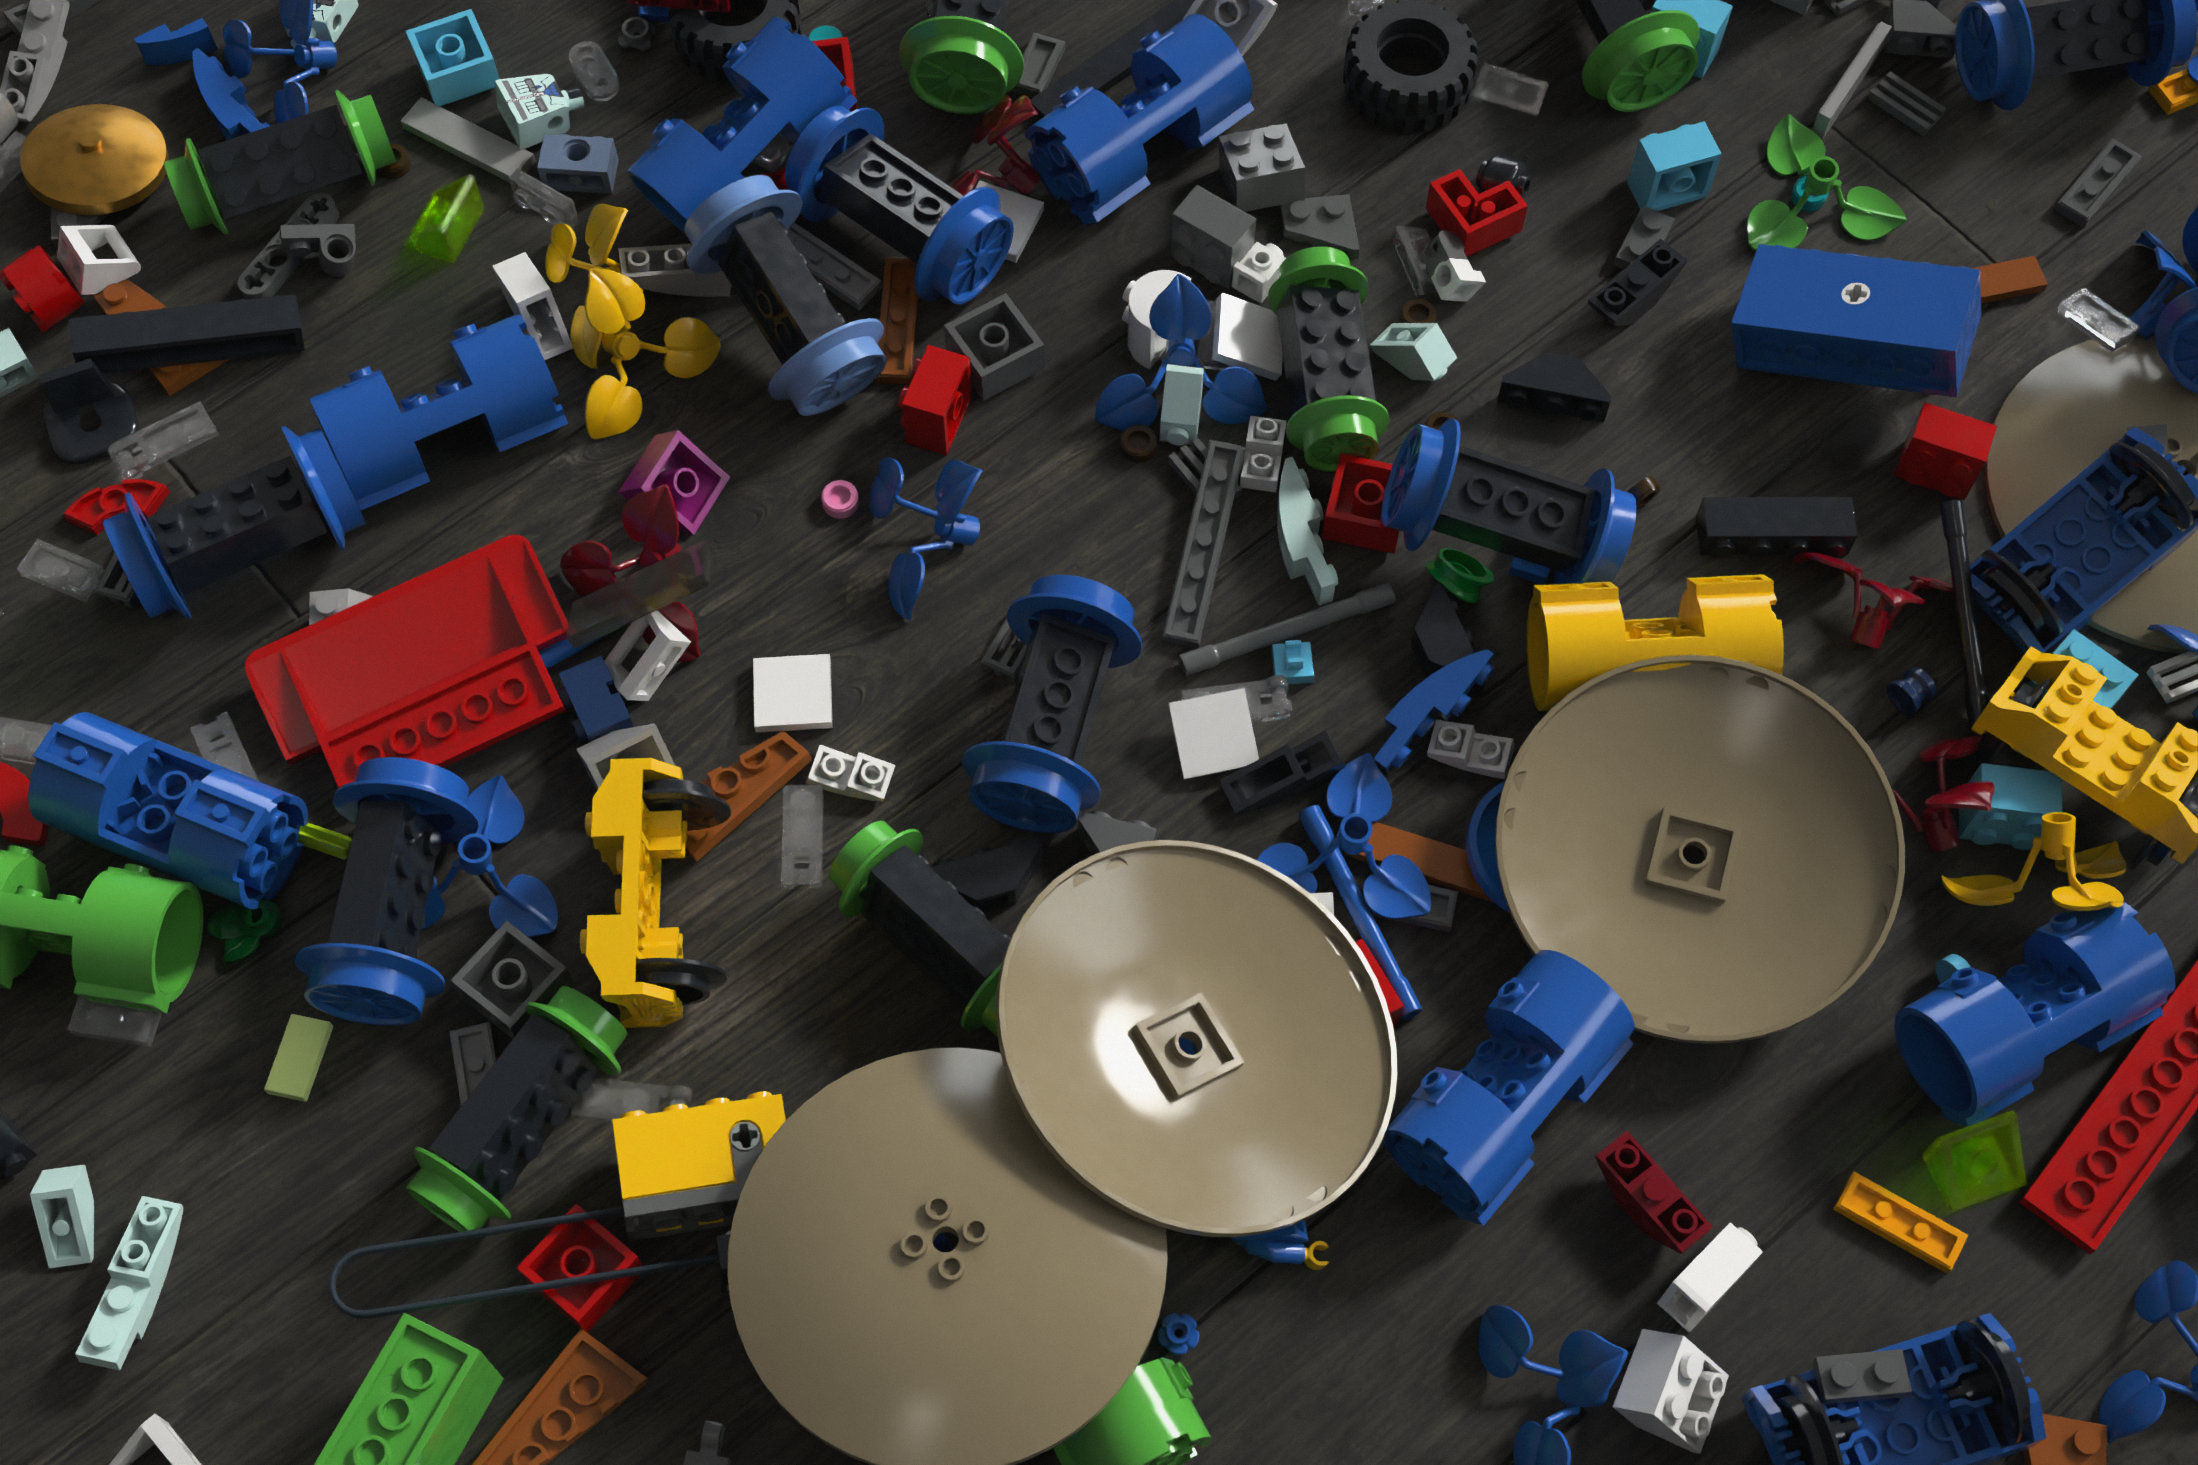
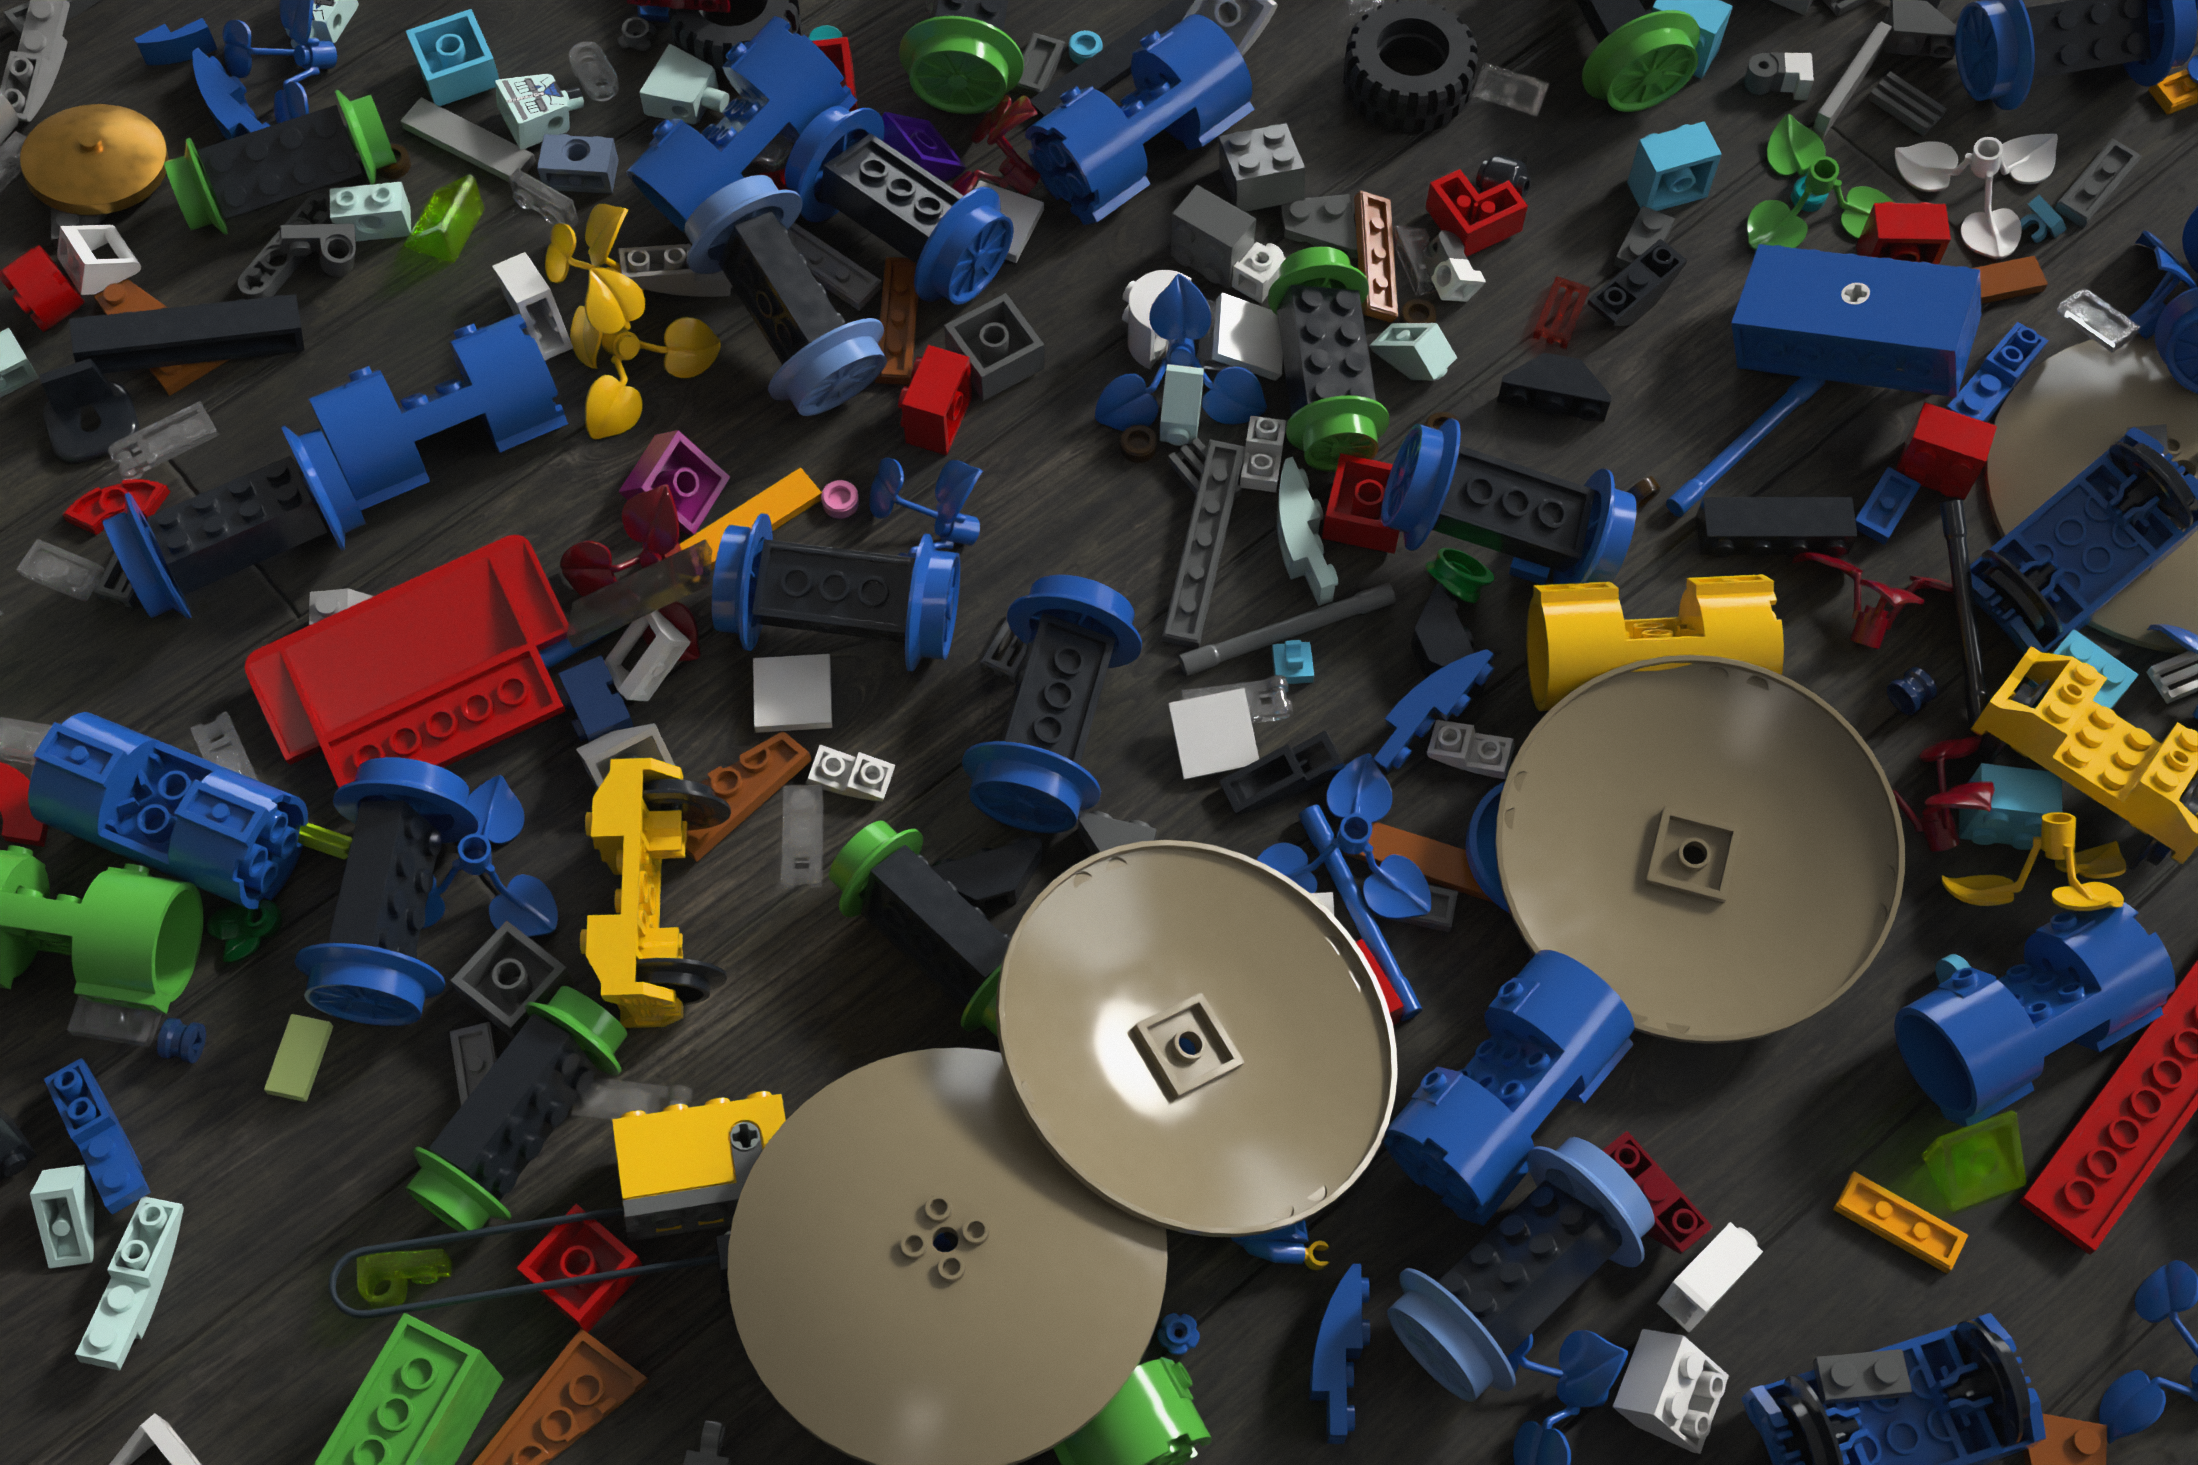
none -> blue slope [44,1058,151,1215]
none -> dark blue wheel [157,1018,206,1064]
none -> light aqua brick [330,182,411,242]
none -> clear neon green plate [357,1249,452,1309]
none -> light aqua torso [639,44,729,124]
none -> light orange tile [679,467,822,577]
none -> brick [712,513,960,671]
none -> dark purple slope [881,112,966,182]
none -> medium azure tile [1069,31,1103,65]
none -> blue slope [1309,1264,1370,1444]
none -> dark orange tile [1354,190,1398,323]
none -> brick [1387,1137,1655,1402]
none -> clear red tile [1533,276,1590,349]
none -> blue piece [1666,377,1825,517]
none -> leg [1744,52,1814,100]
none -> blue plate [1855,467,1921,545]
none -> red brick [1856,202,1951,265]
none -> white plant [1895,134,2058,259]
none -> blue slope [1946,322,2049,422]
none -> medium azure tile [2020,195,2067,243]

